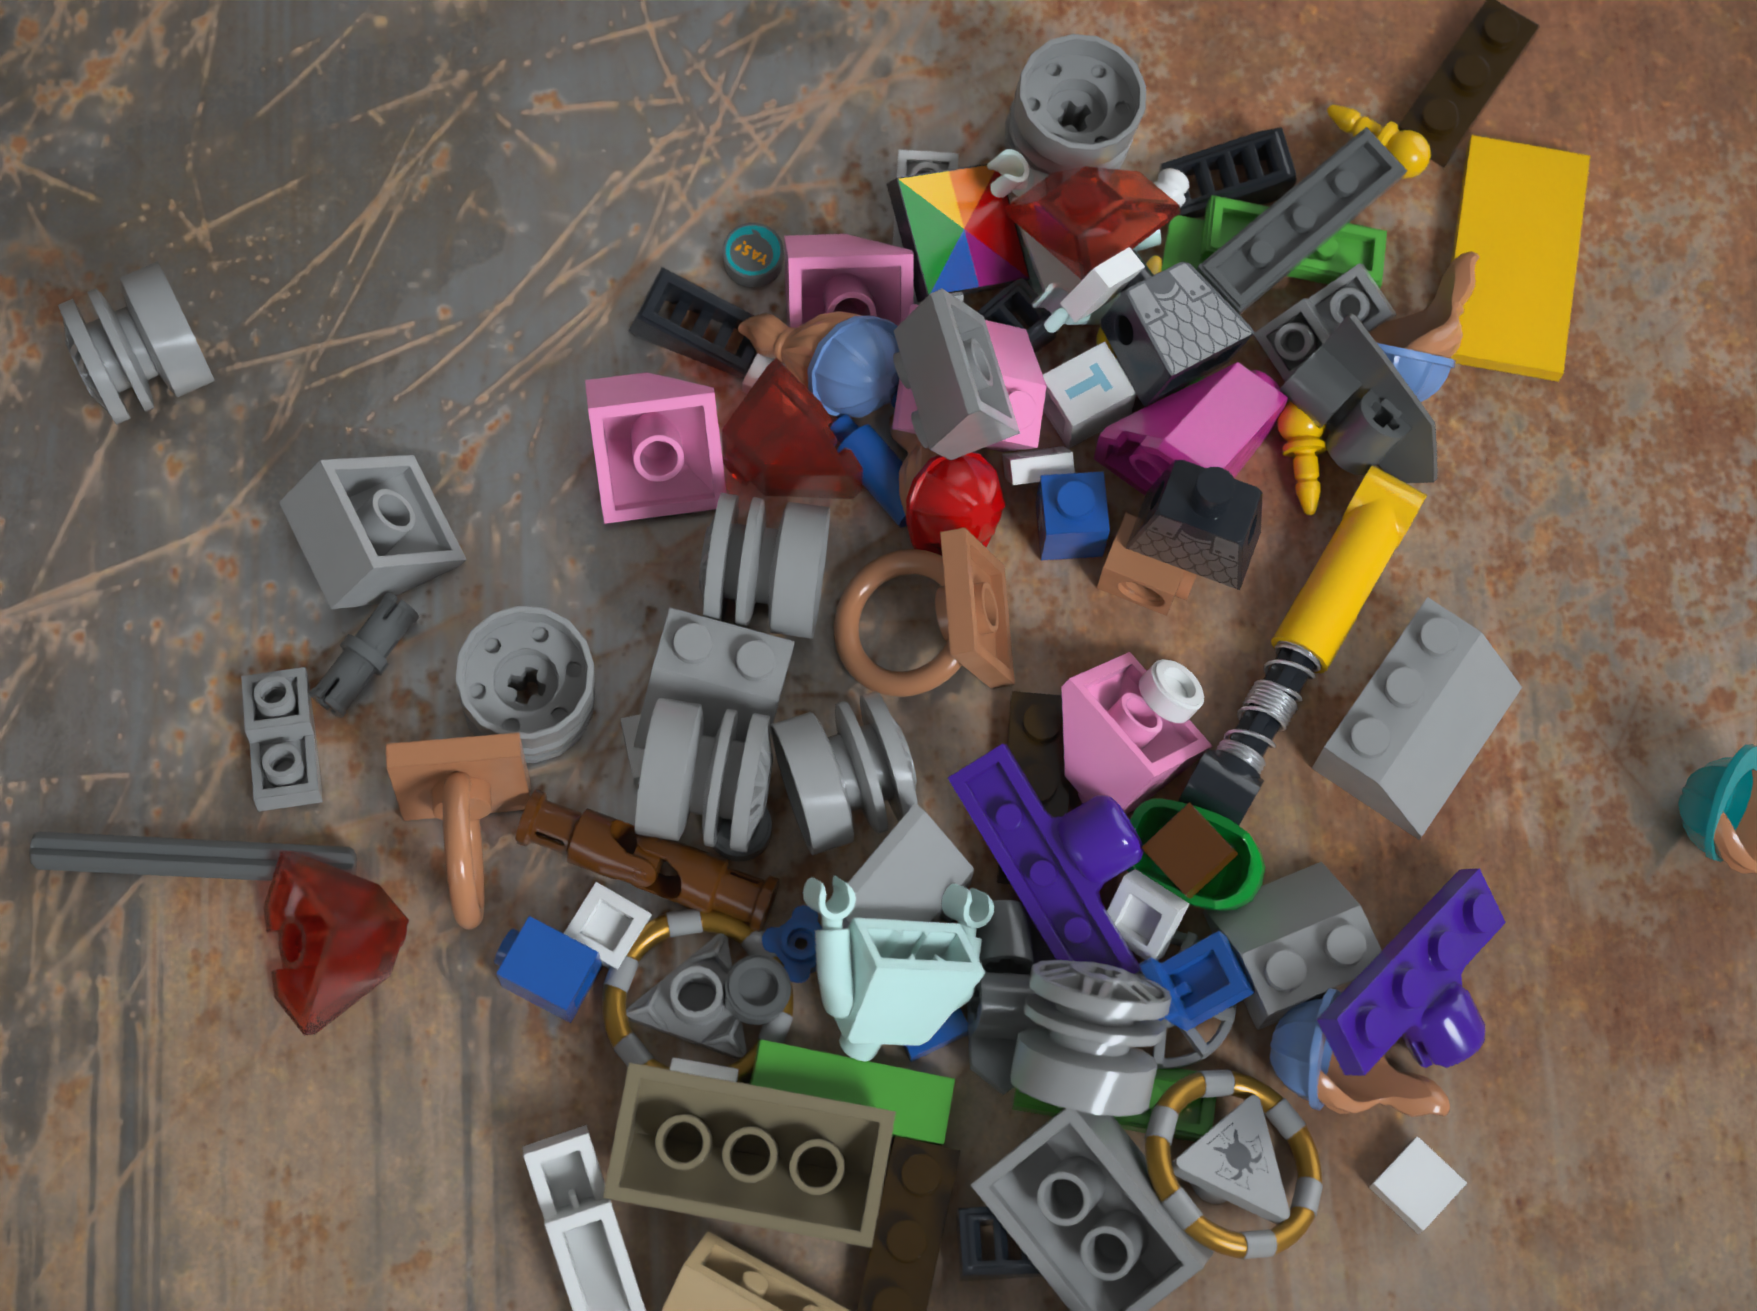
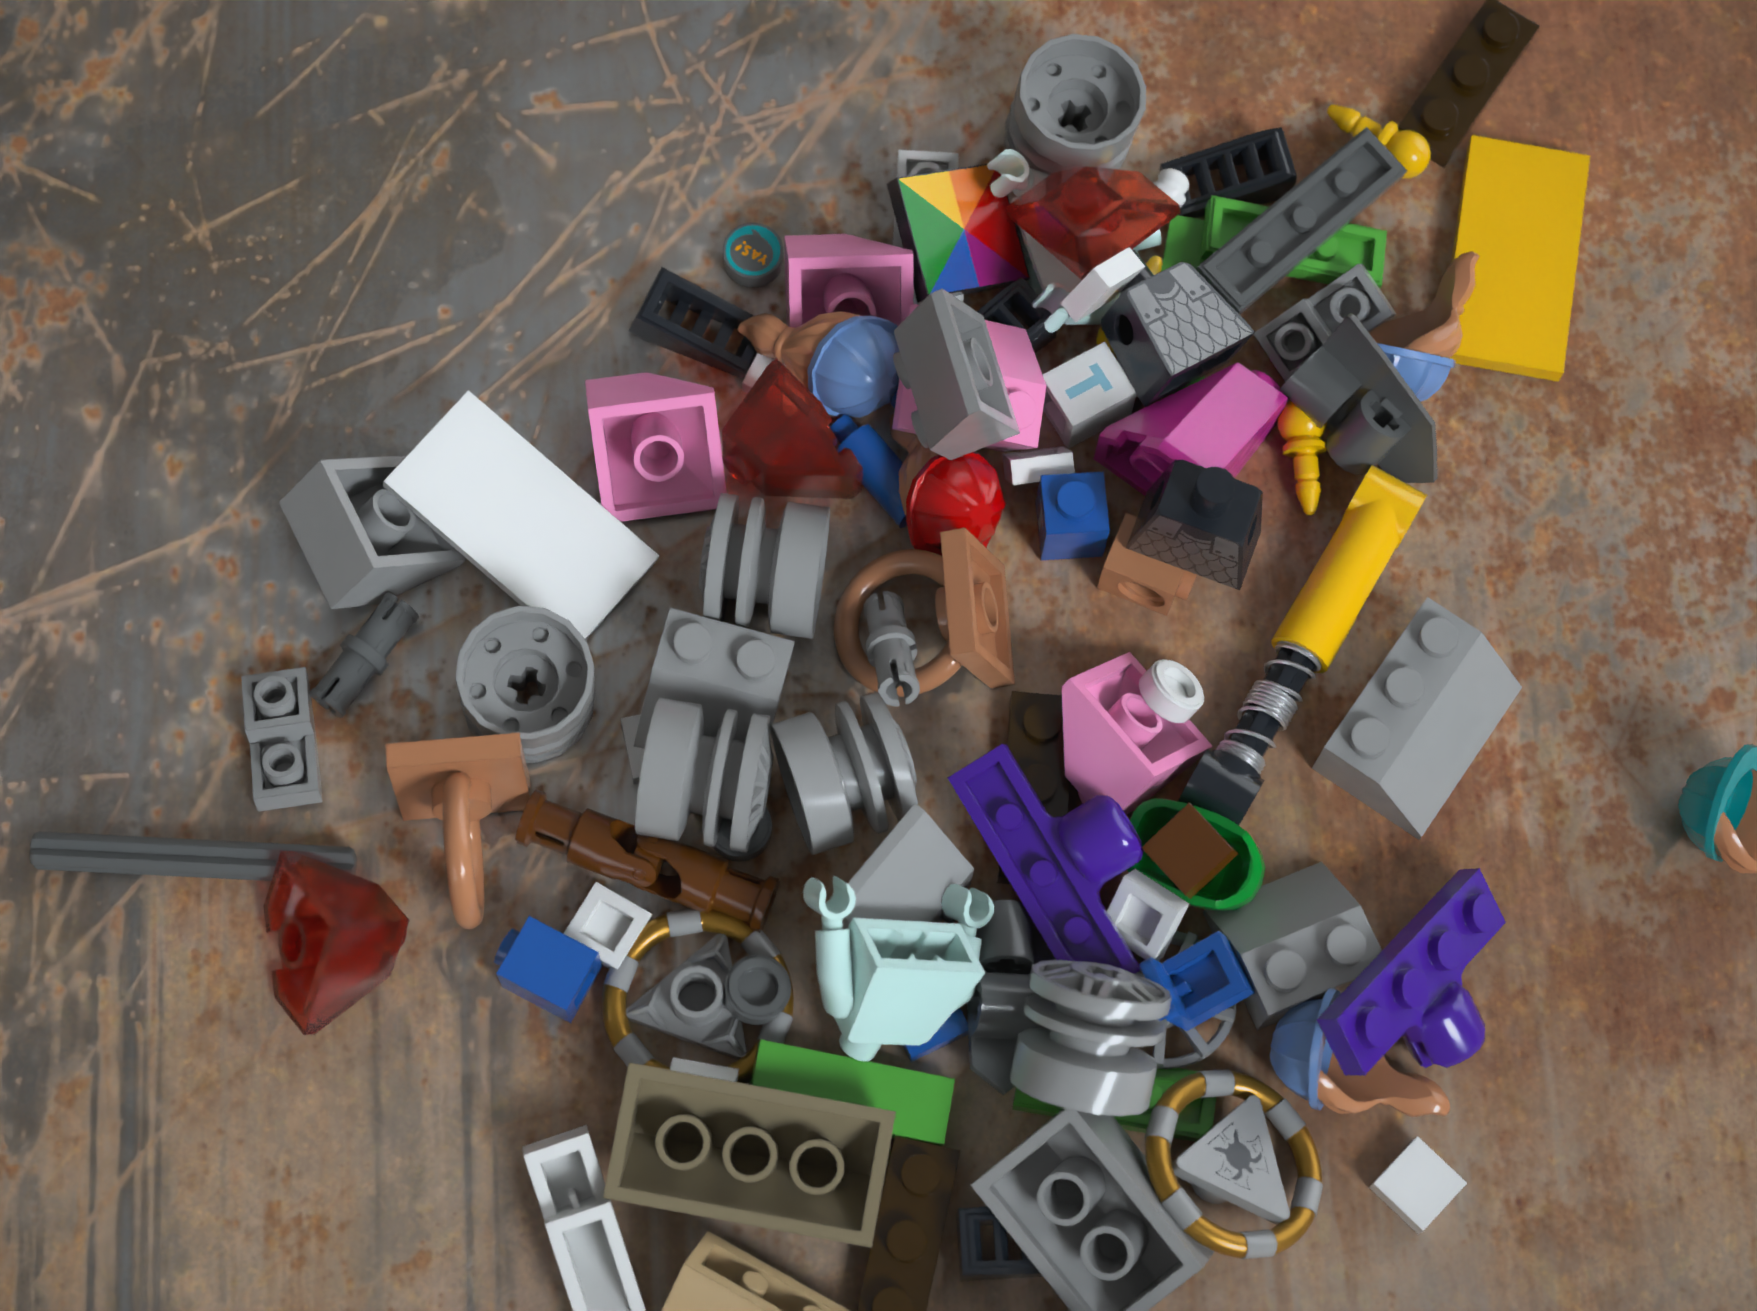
light grey wheel [58,261,215,425] -> none
blue plate [762,905,822,983] -> none
none -> white tile [383,390,659,640]
none -> light grey pin [863,591,920,706]

